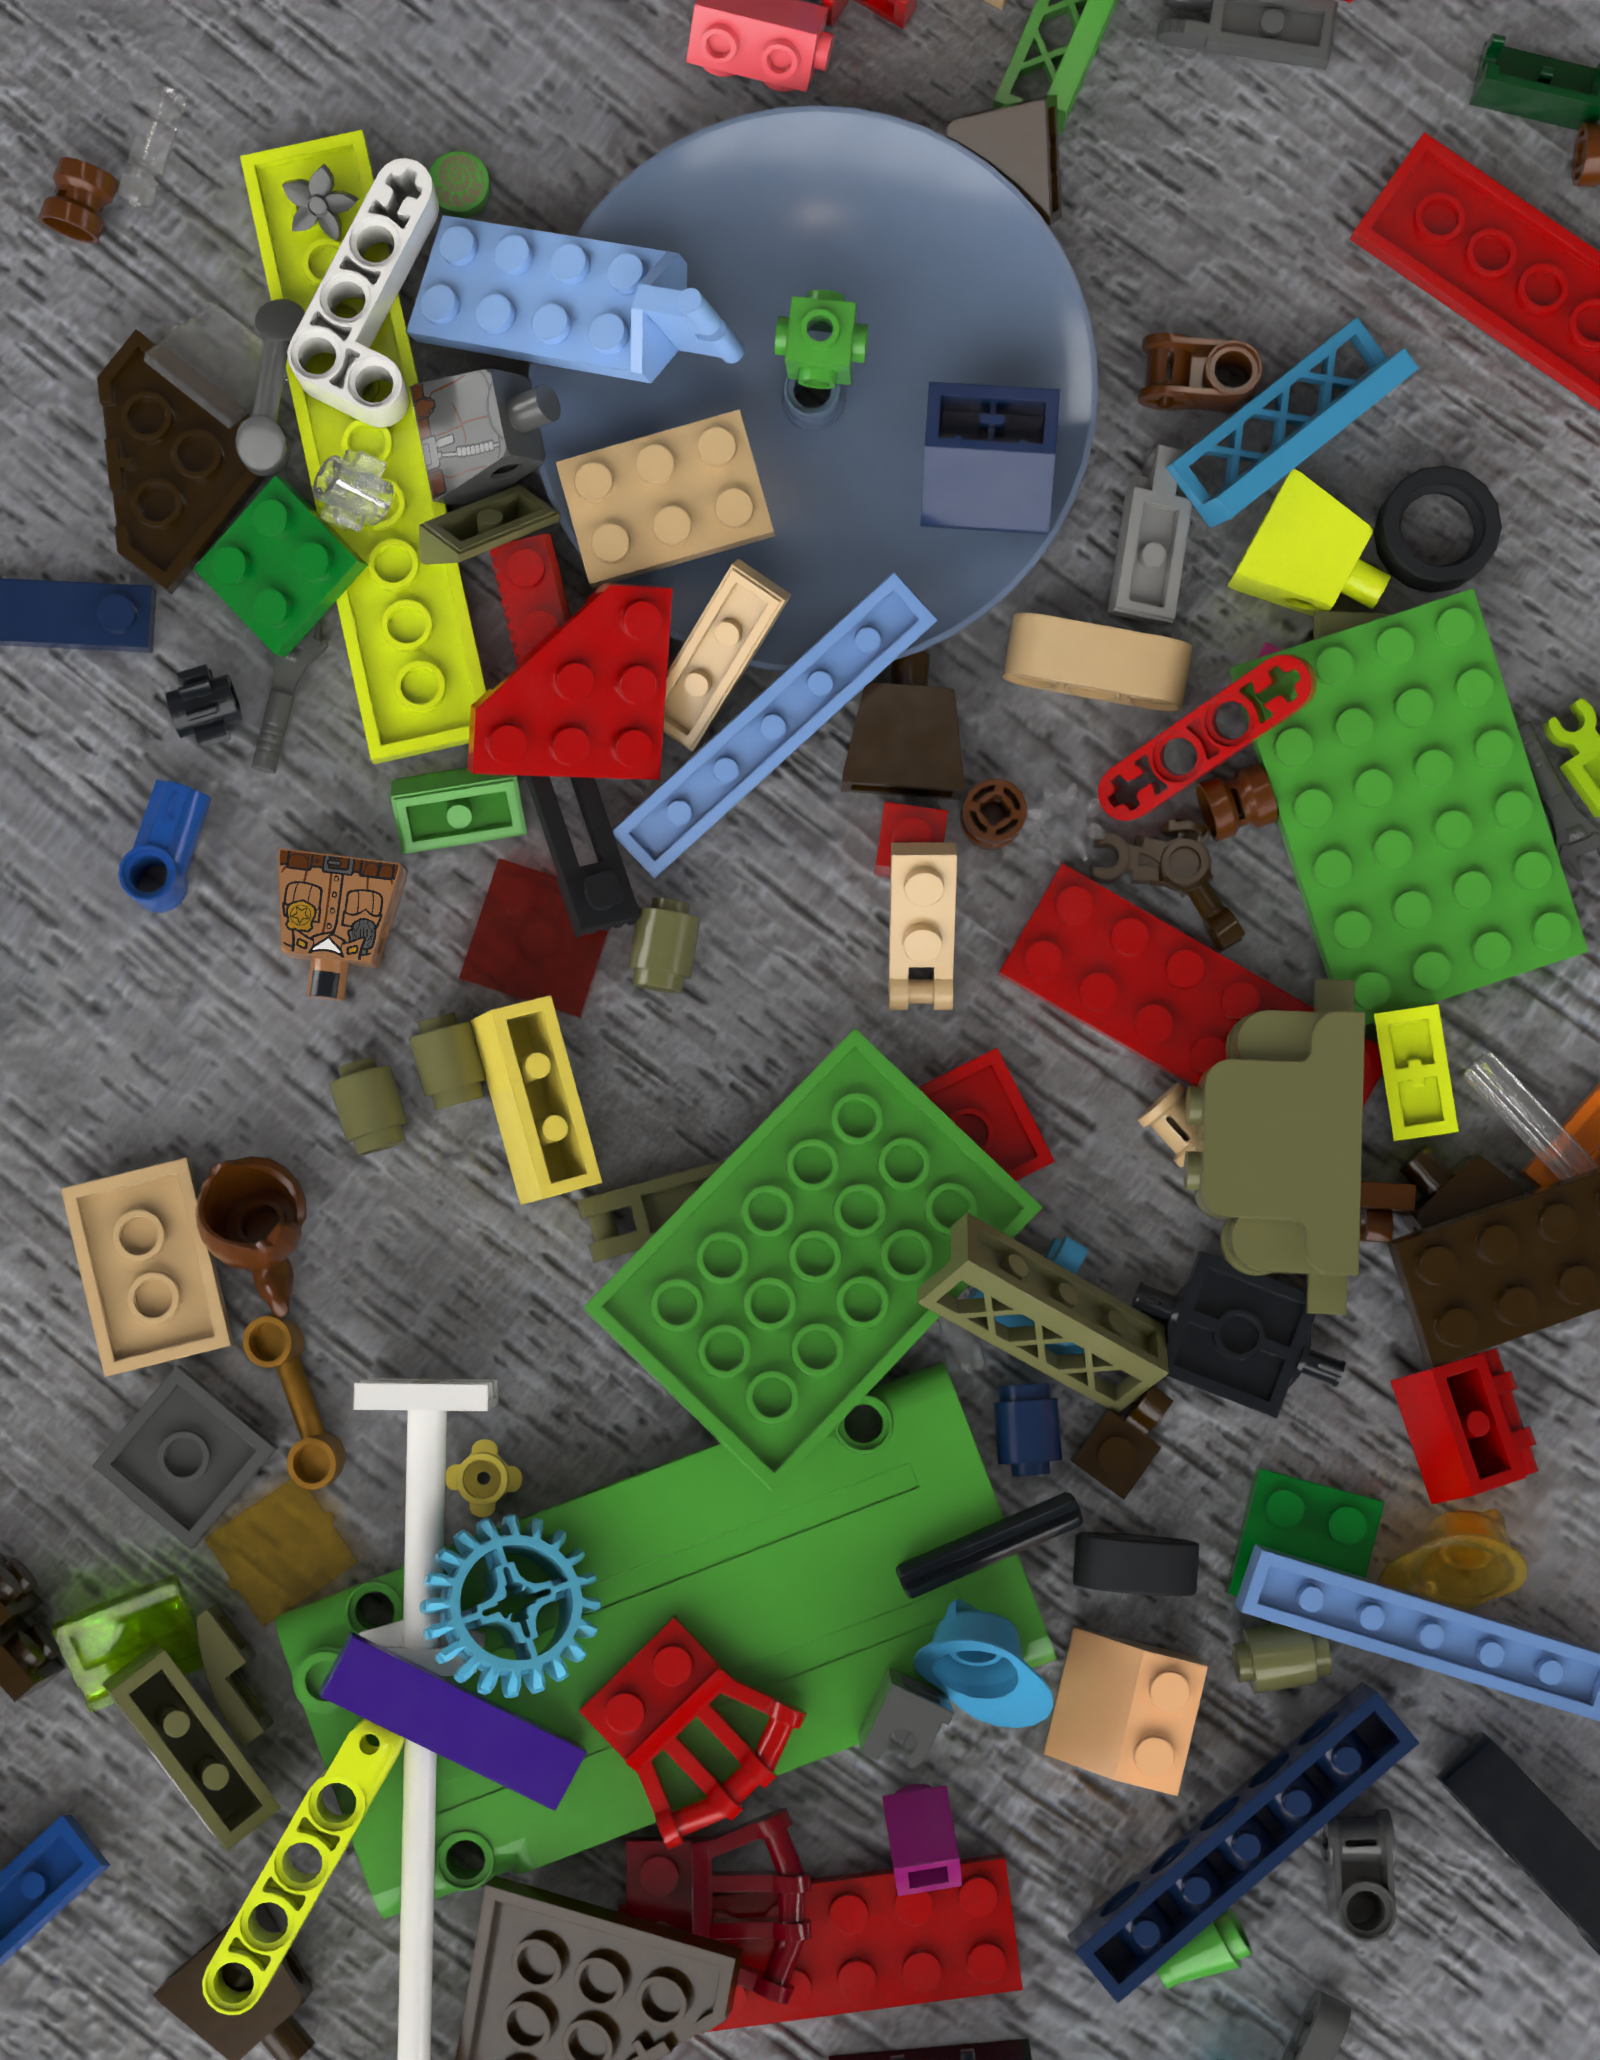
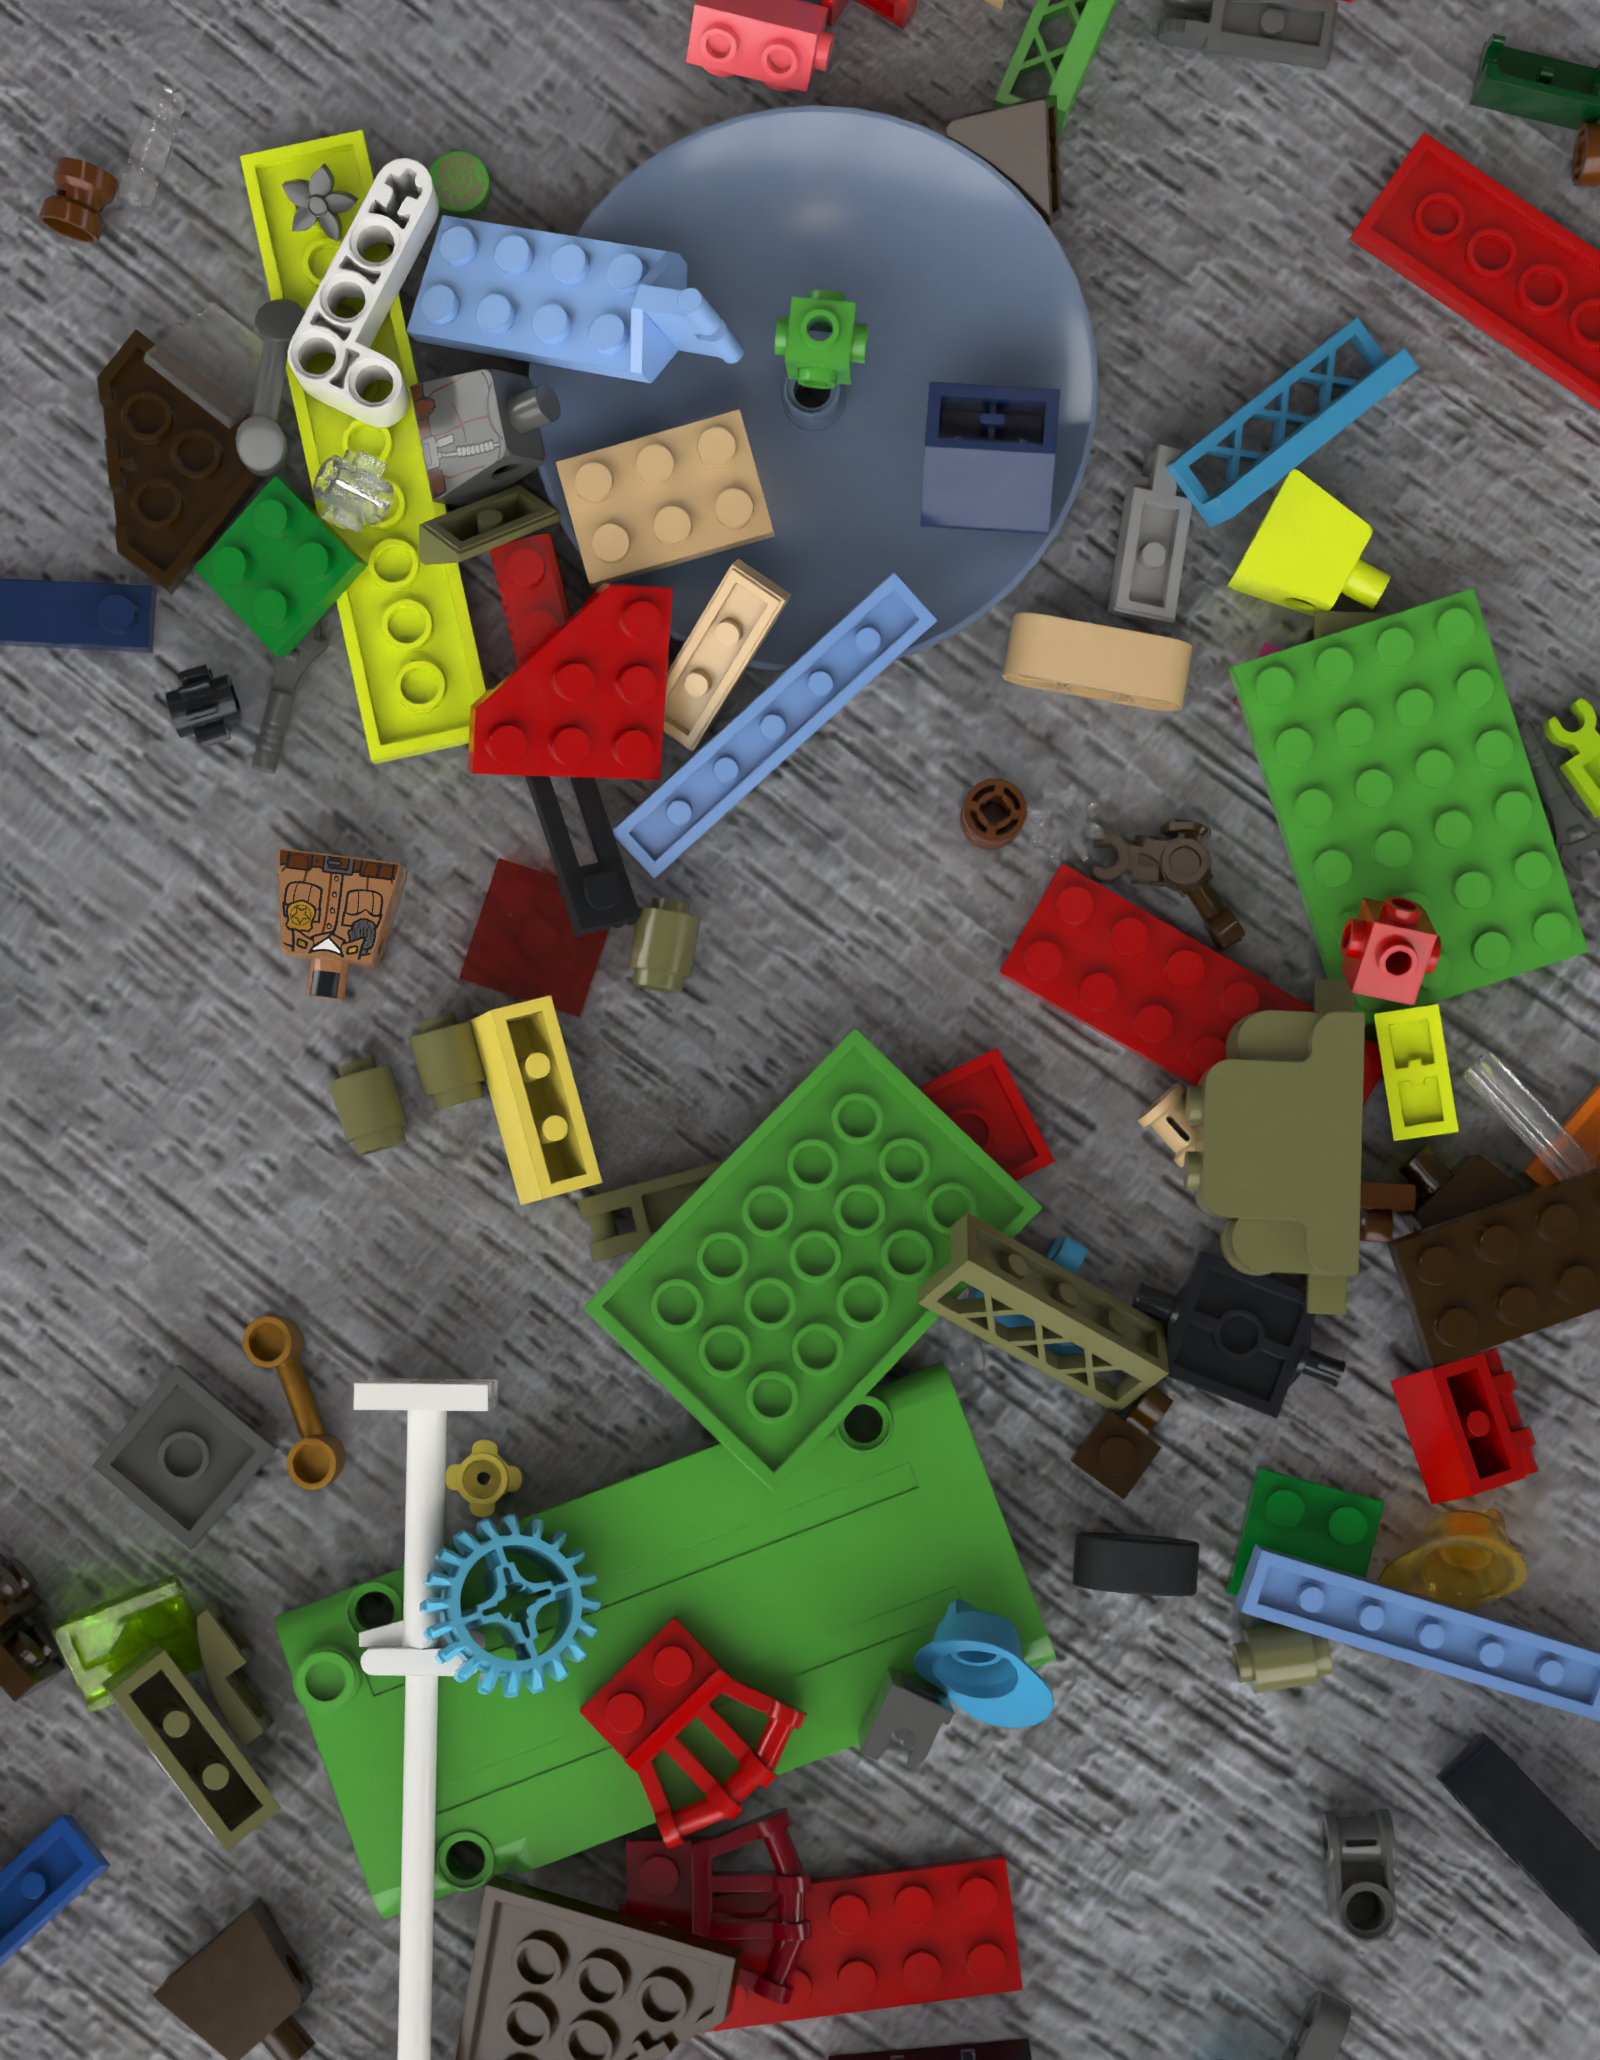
tan plate [61,1157,235,1377] -> none
blue piece [118,779,212,913] -> none
reddish brown hair [195,1156,307,1318] -> none
neon yellow piece [202,1718,405,2015] -> none
clear yellow piece [204,1479,359,1627] -> none
dark purple tile [319,1632,587,1811] -> none
bright green slope [390,768,527,854] -> none
dark brown torso [841,651,964,800] -> none
red brick [874,802,948,877] -> none
magenta brick [882,1784,962,1896] -> none
tan plate [888,842,957,1010] -> none
black axle [896,1492,1083,1598] -> none
dark blue brick [993,1383,1062,1476] -> none
light nougat slope [1043,1626,1208,1796] -> none
dark blue brick [1067,1682,1419,2004] -> none
red beam [1098,654,1317,821] -> none
reddish brown piece [1138,333,1263,413] -> none
bright green cone [1156,1907,1253,1989] -> none
reddish brown wheel [1196,762,1278,842] -> none
black tyre [1374,465,1502,593] -> none
none -> red brick [1341,896,1441,1005]

